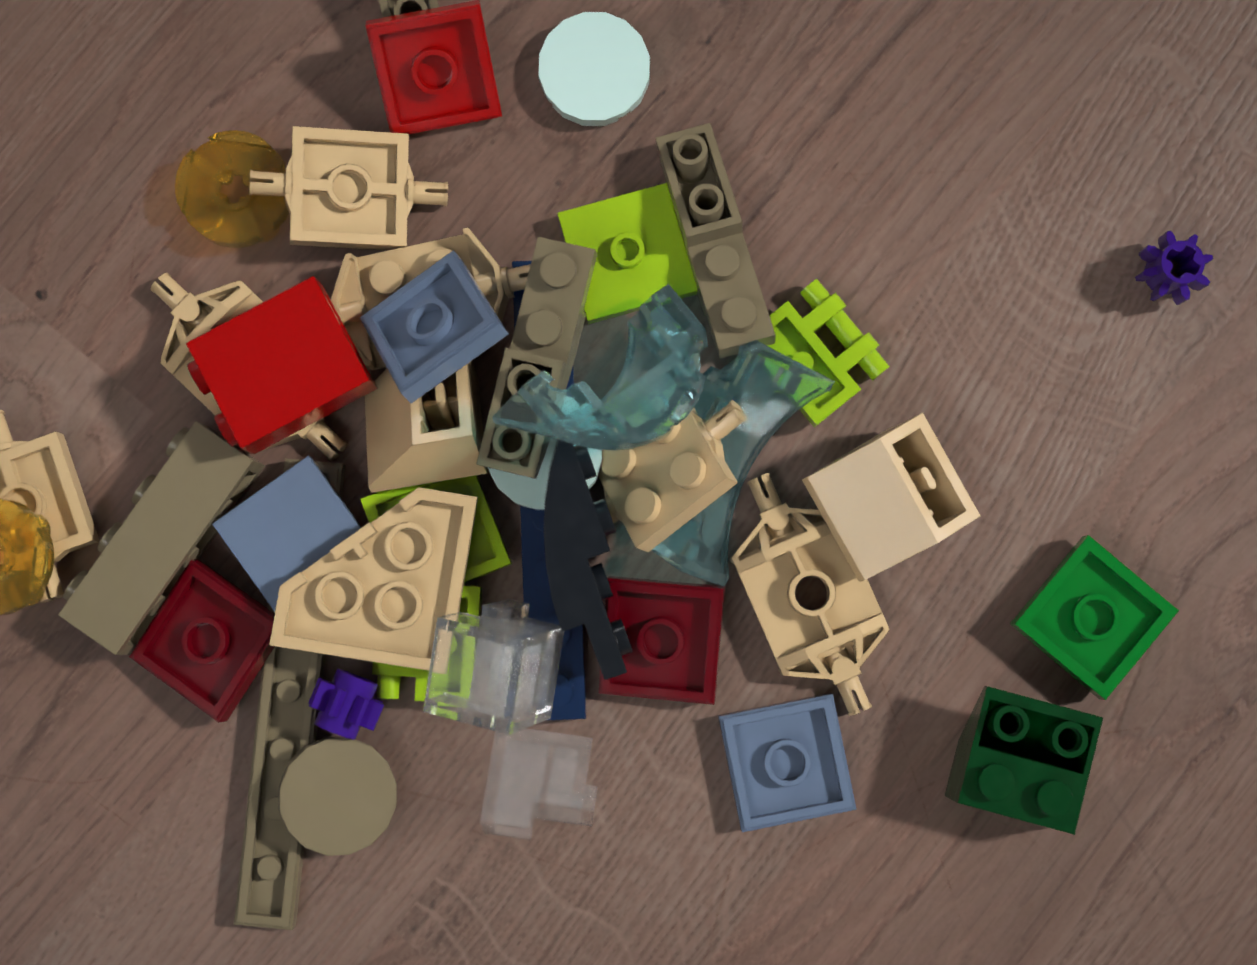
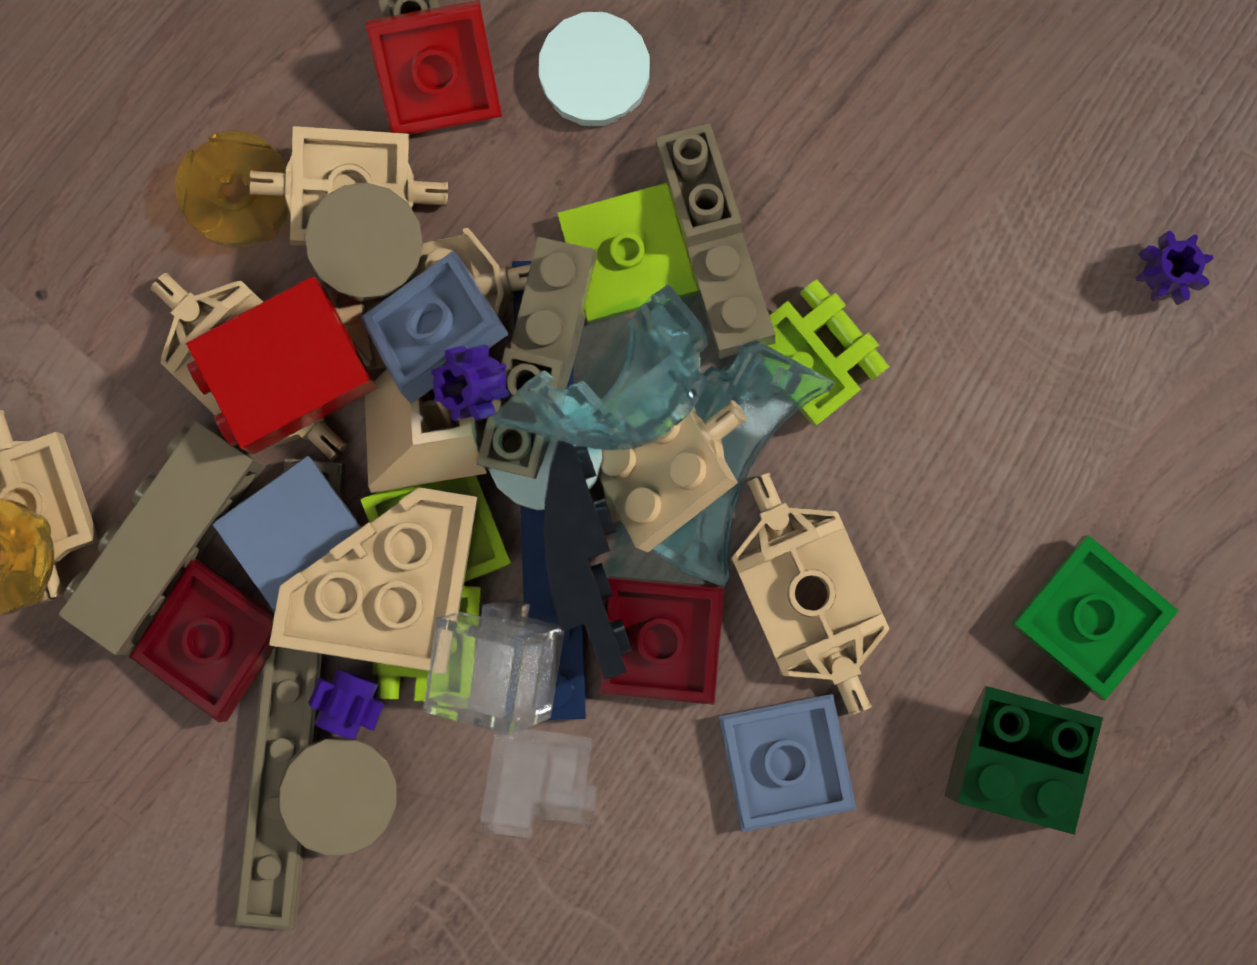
tan slope [802,413,980,582] -> none
none -> dark tan tile [305,183,423,302]
none -> dark purple gear [431,345,510,421]

